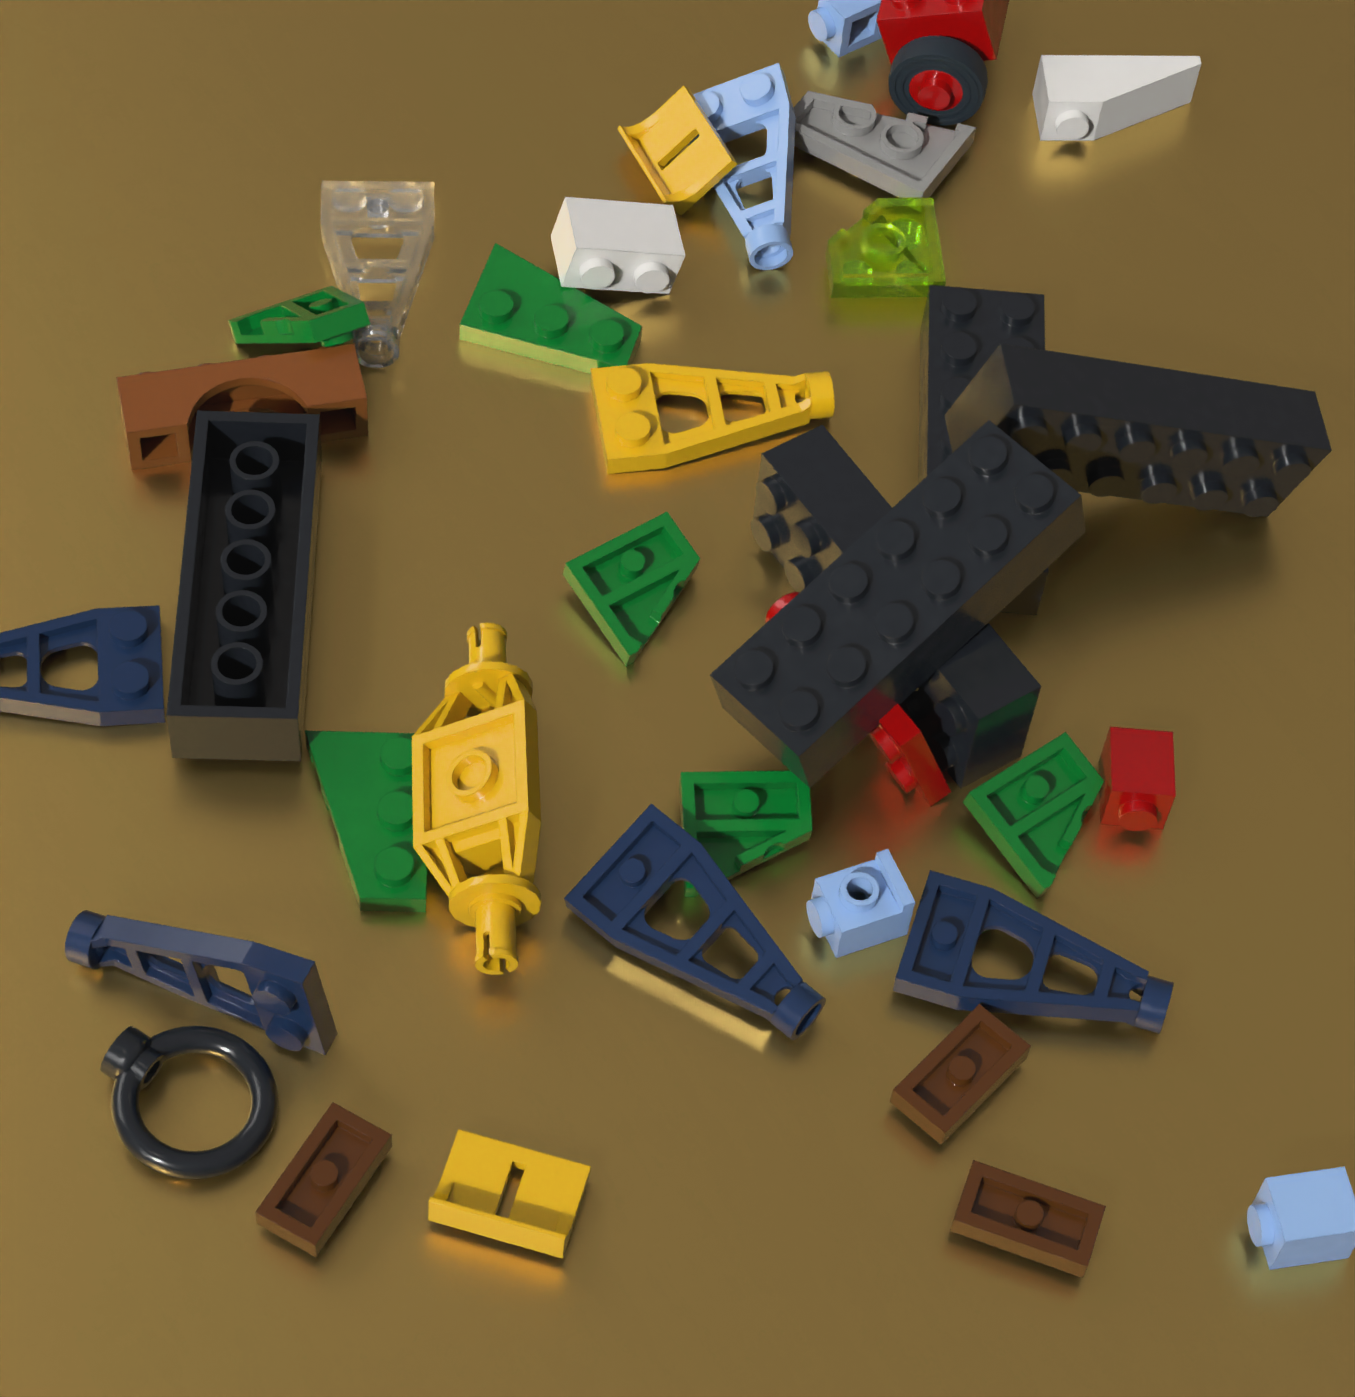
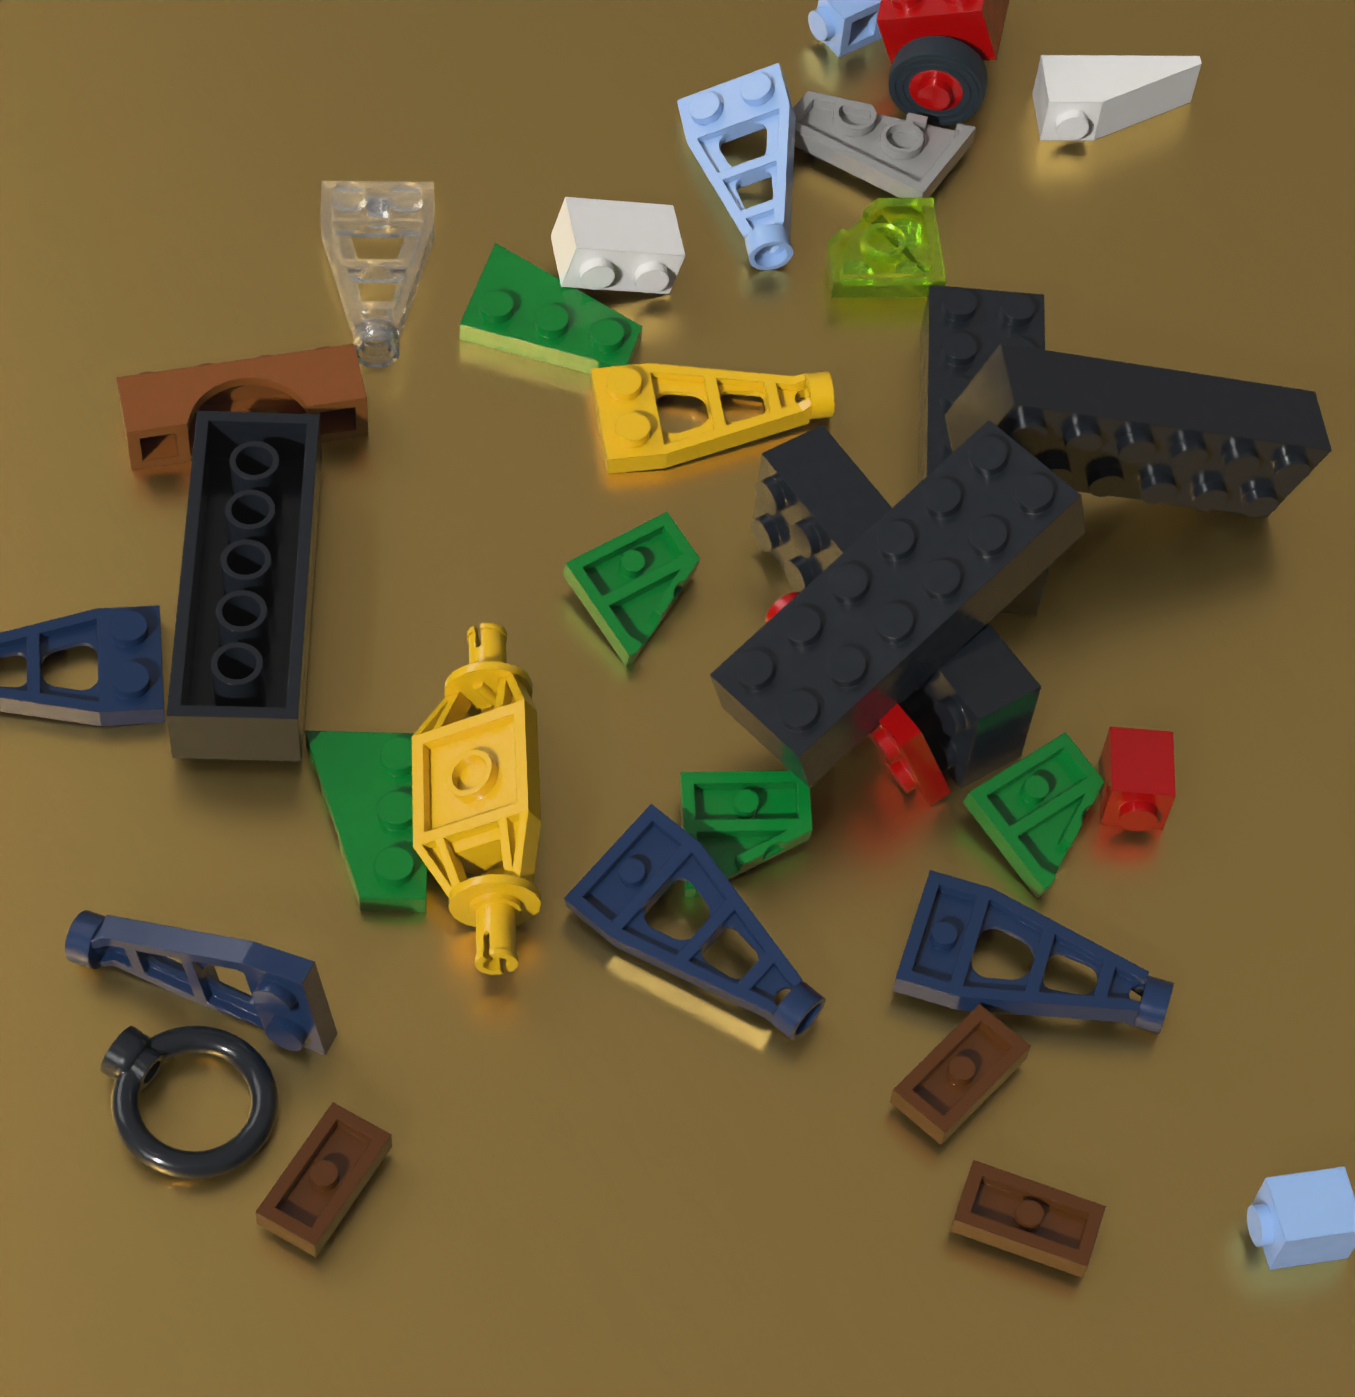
green wing [228,286,370,347] -> none
yellow piece [428,1129,591,1259] -> none
yellow piece [617,85,737,216] -> none
light blue brick [806,849,915,958] -> none

